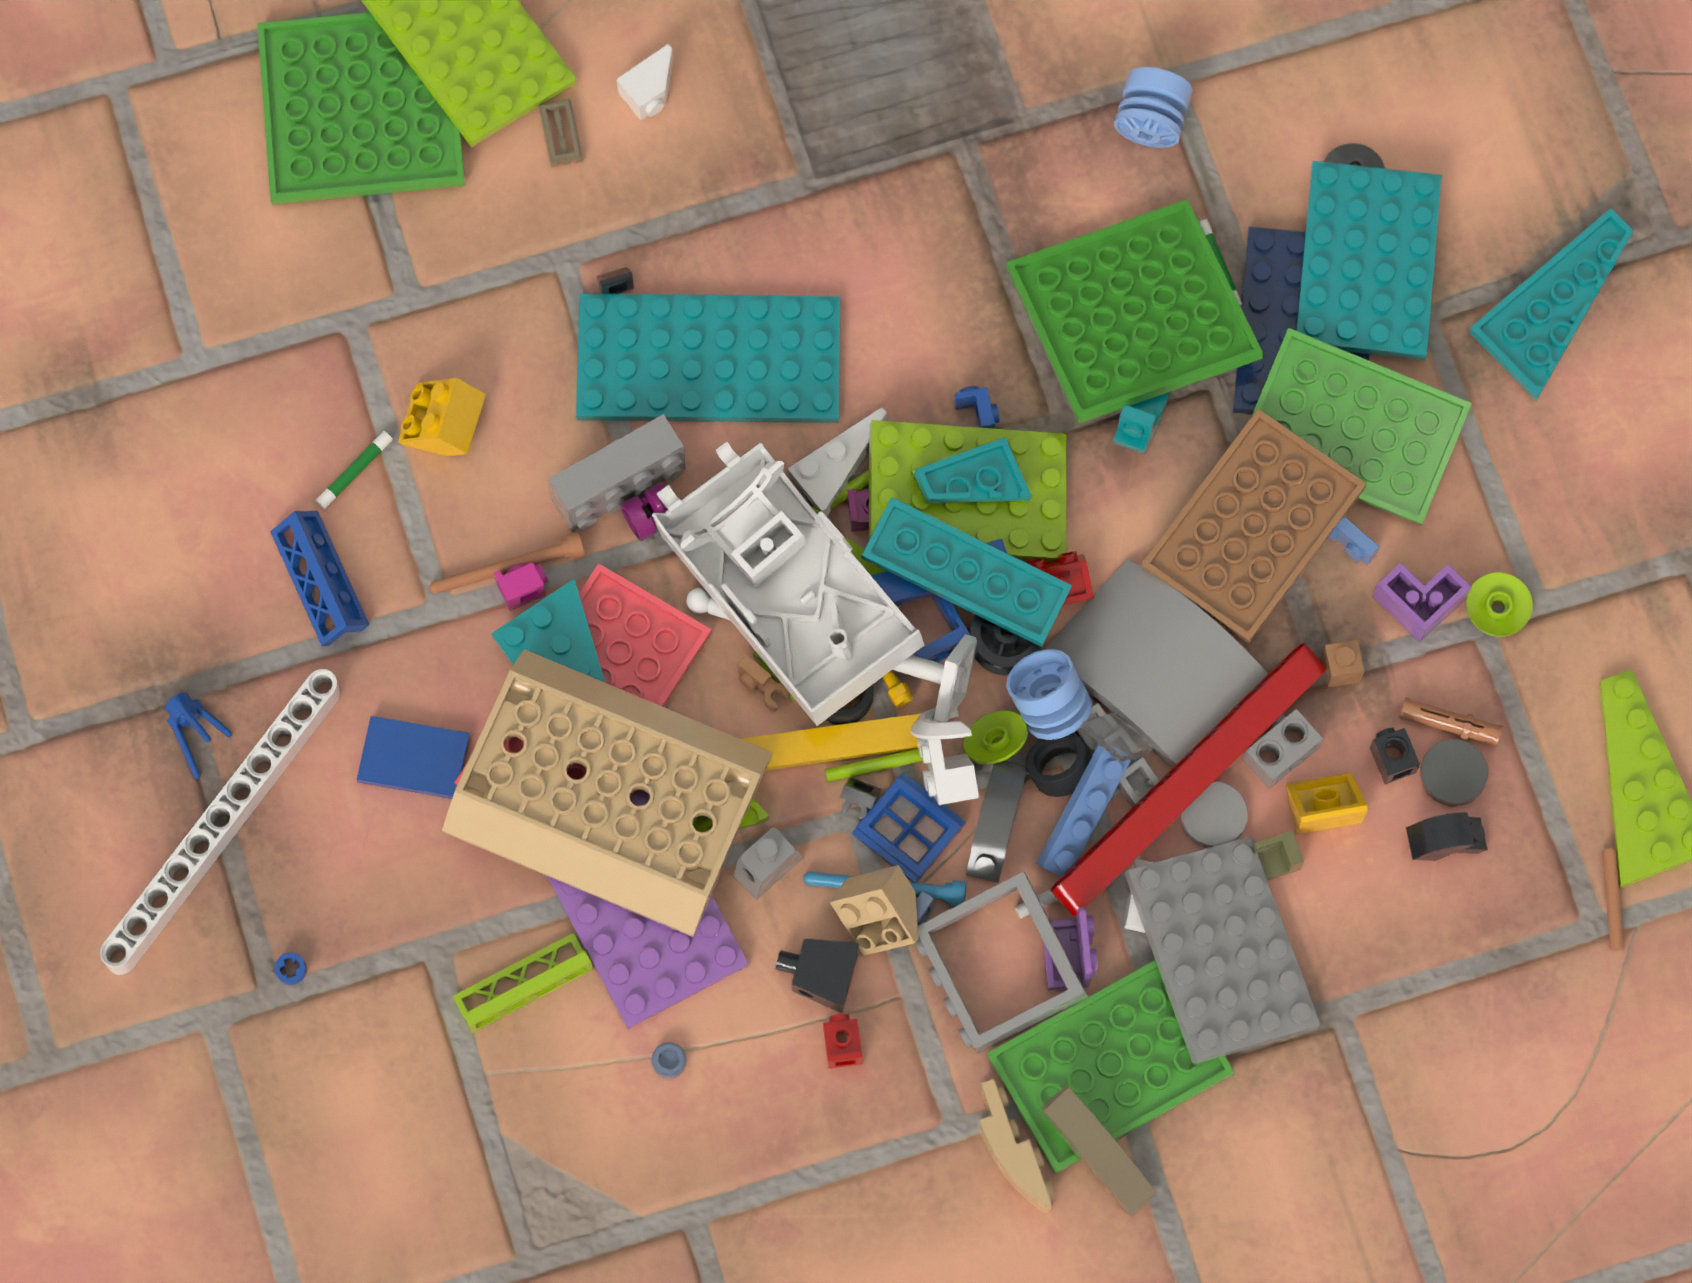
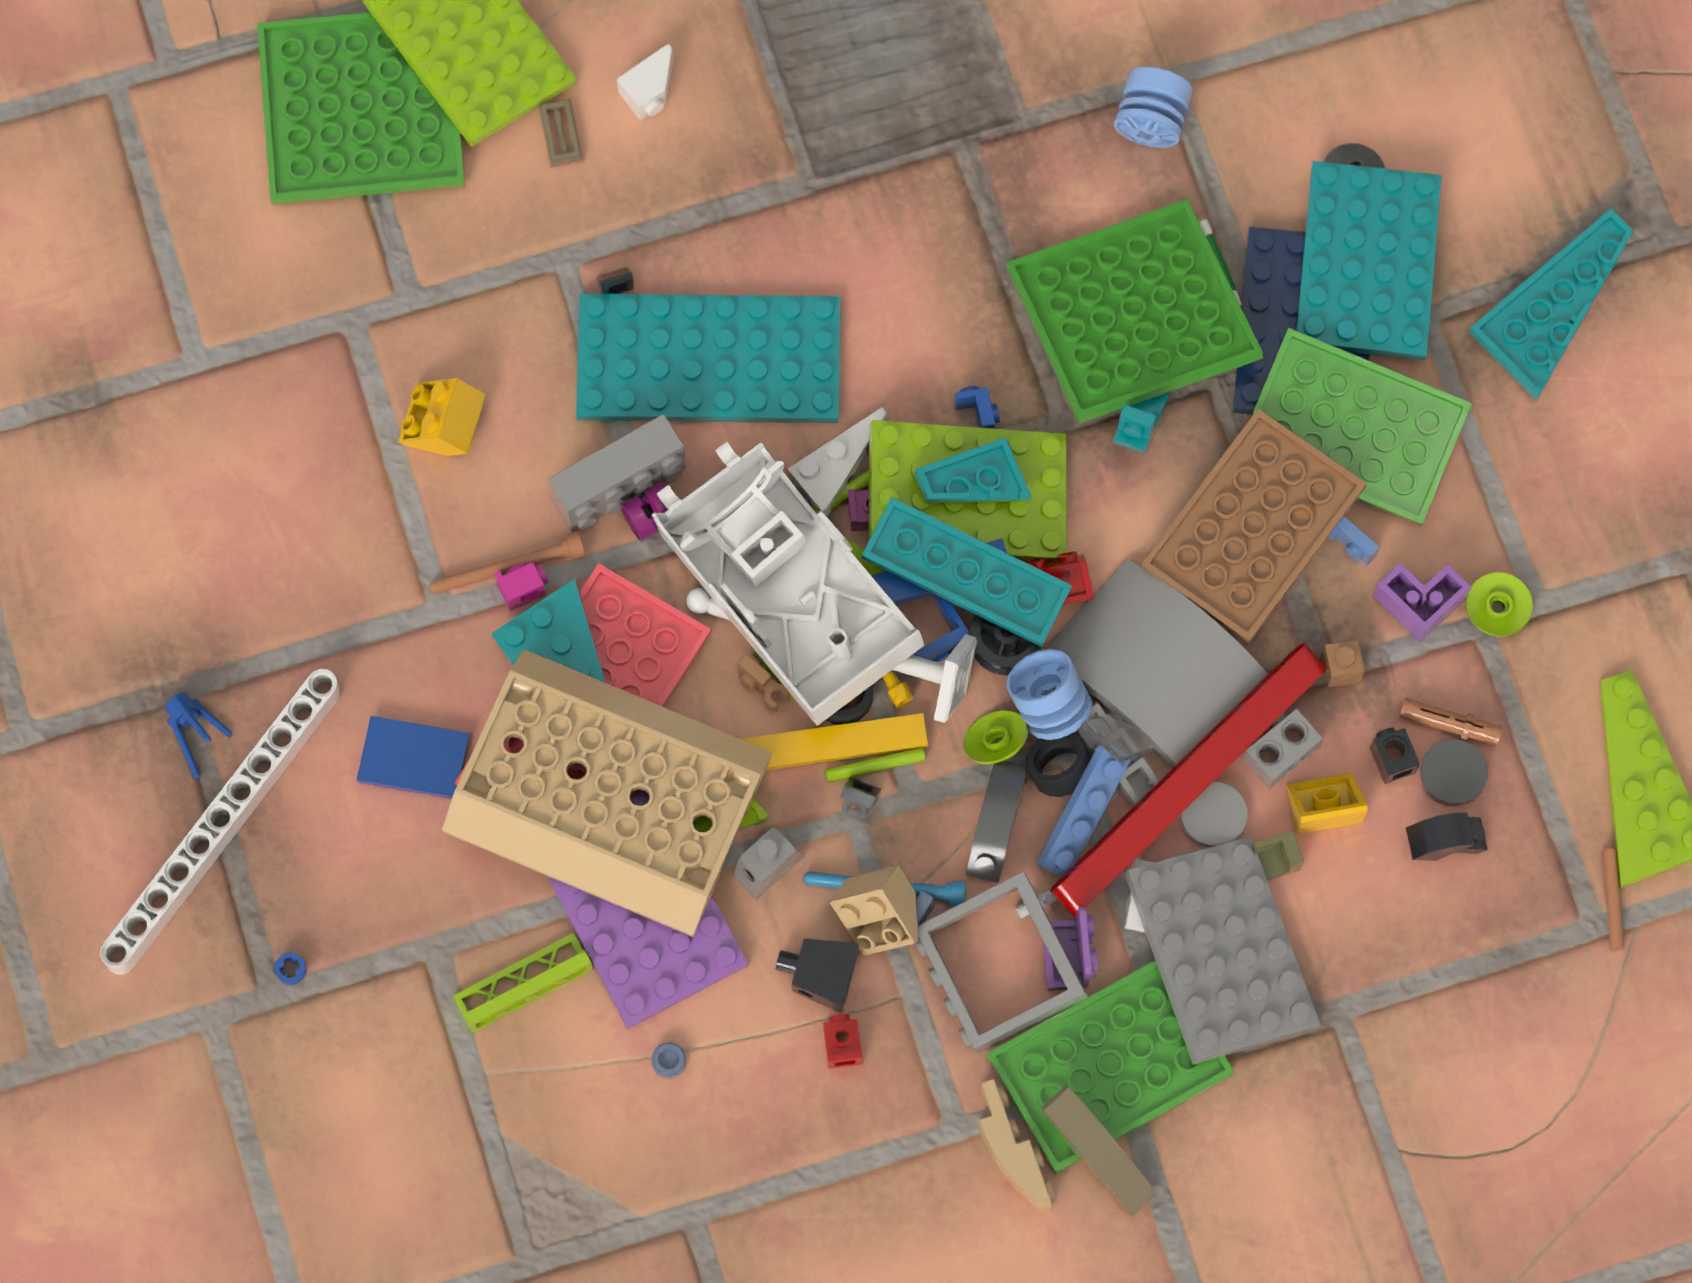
blue fence [270,510,369,646] -> none
green bar [315,431,393,510] -> none
blue piece [852,773,966,883] -> none
white piece [910,707,979,805] -> none

